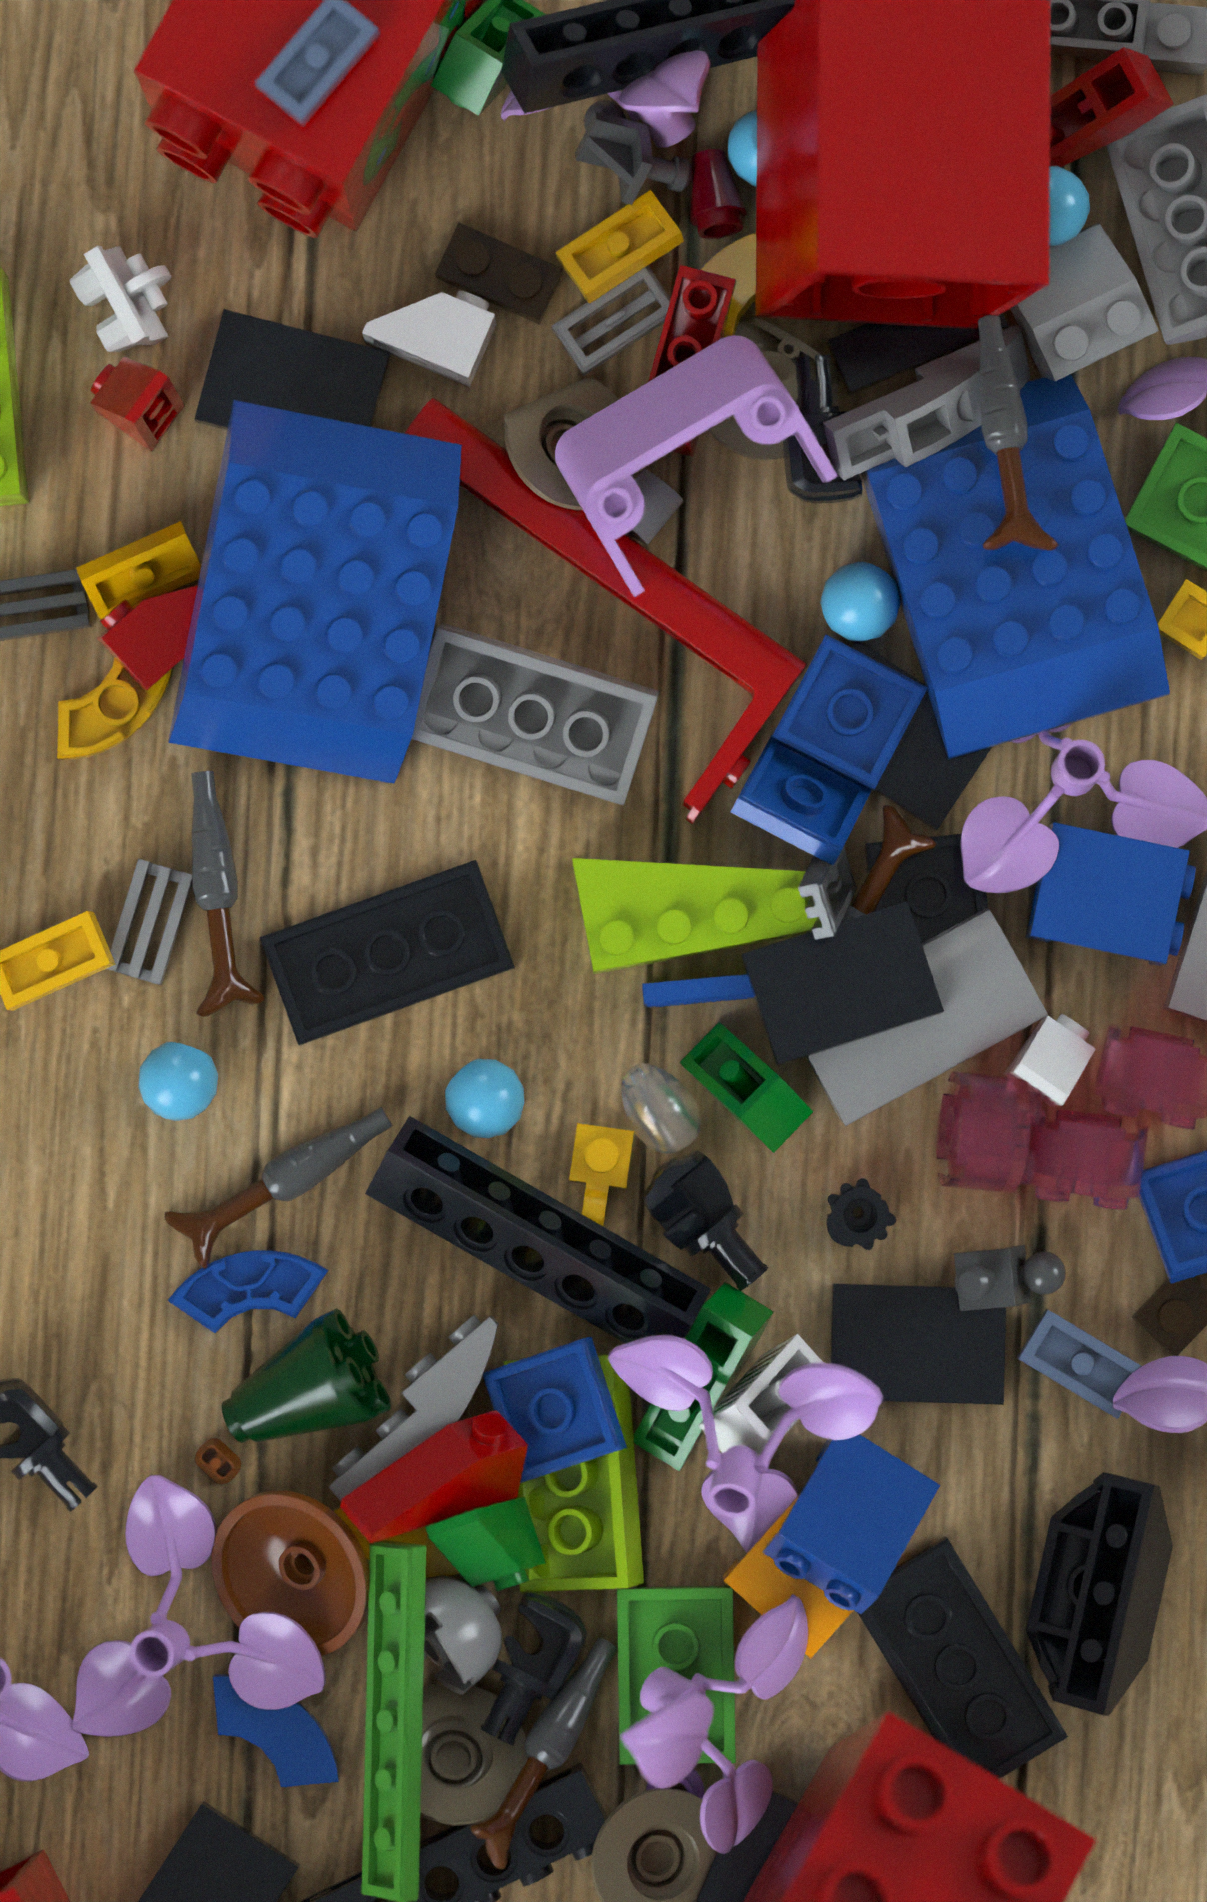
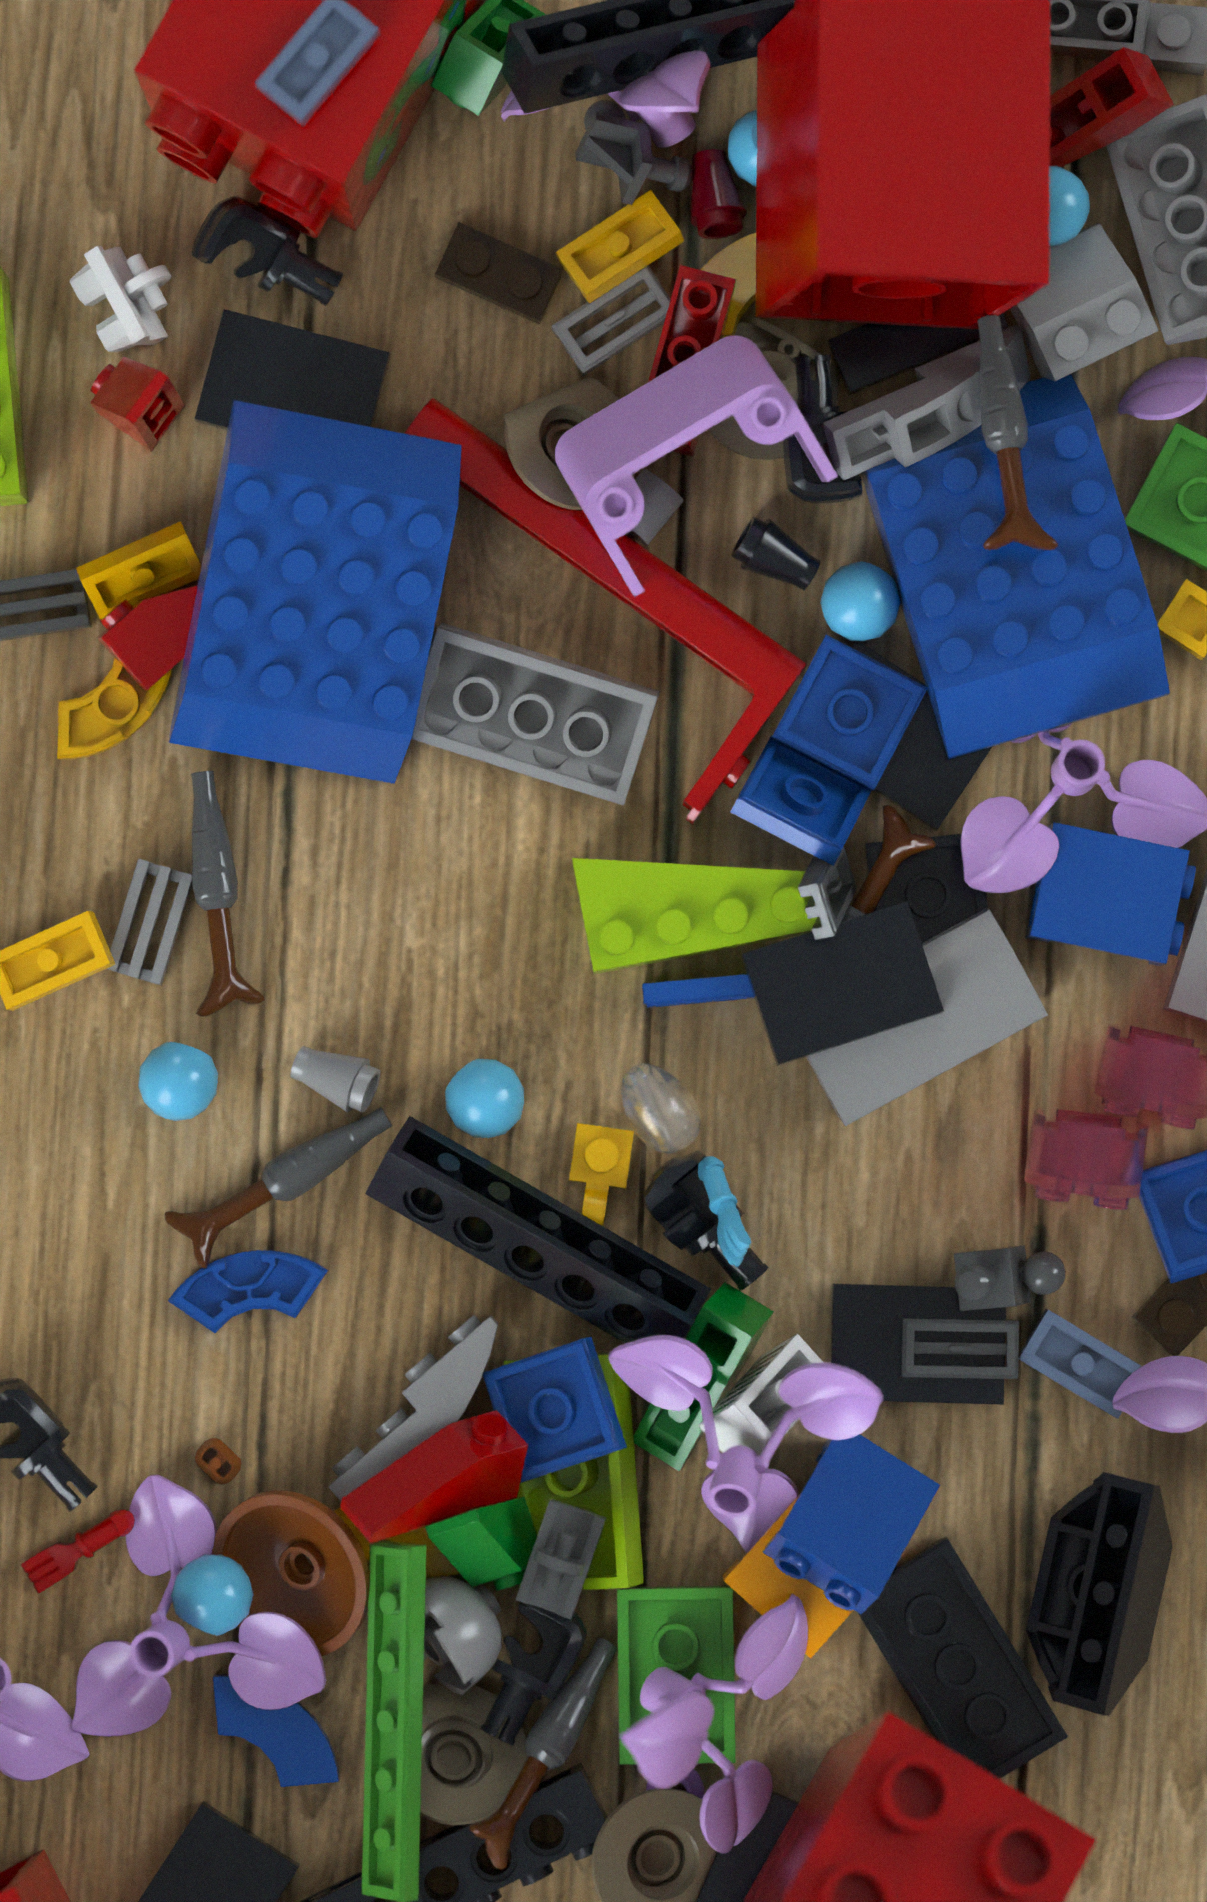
dark green cone [221,1309,391,1443] -> none
black tile [260,860,515,1046] -> none
white slope [362,291,496,387] -> none
green slope [679,1022,814,1153] -> none
black animal [826,1178,896,1250] -> none
clear pink brick [936,1071,1042,1193] -> none
white slope [1004,1014,1096,1106] -> none
none -> red piece [20,1509,135,1594]
none -> medium azure piece [171,1554,253,1636]
none -> black piece [192,196,343,306]
none -> light grey cone [290,1046,381,1112]
none -> dark grey hips [516,1498,606,1619]
none -> medium azure piece [698,1156,751,1267]
none -> black cone [731,516,821,591]
none -> dark grey tile [901,1318,1019,1379]

